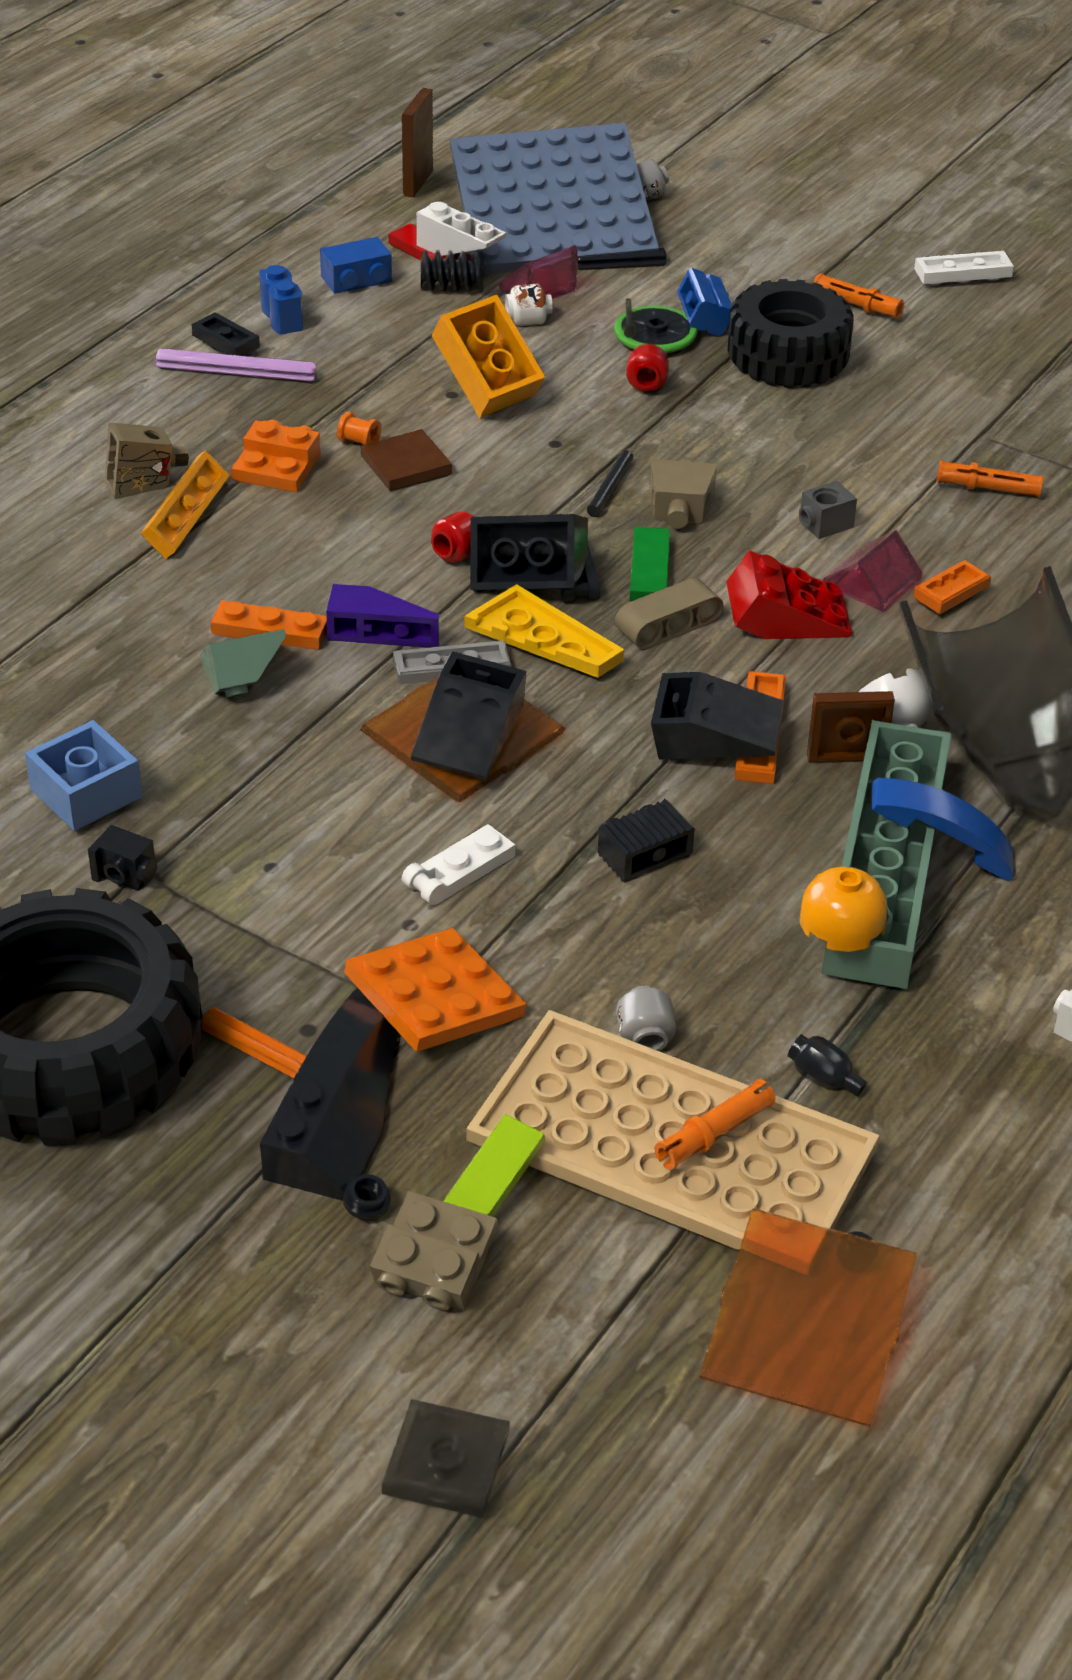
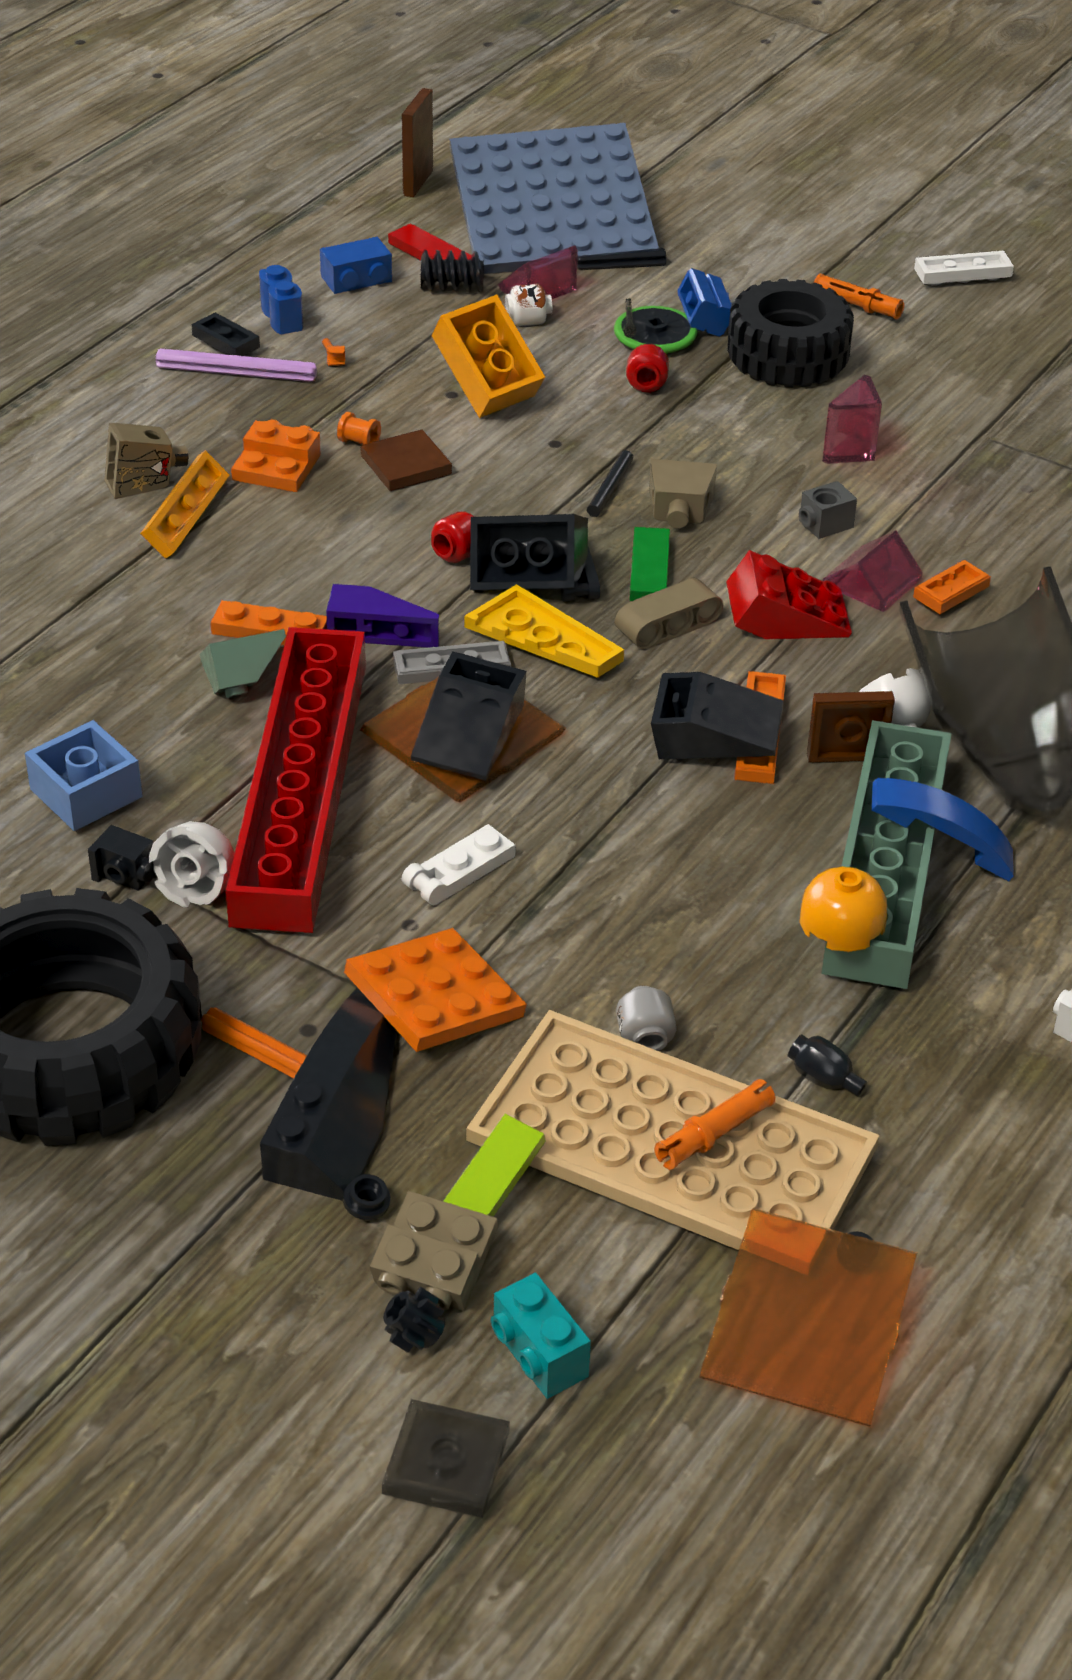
white slope [416,201,507,256] -> none
black brick [598,798,695,881] -> none
light grey head [636,159,669,202] -> none
orange pin [936,460,1043,498] -> none
none -> white cylinder [149,821,234,907]
none -> red brick [226,627,366,933]
none -> orange hand [322,338,345,366]
none -> black gear [383,1287,445,1353]
none -> teal brick [491,1272,591,1399]
none -> clear pink slope [822,375,882,464]

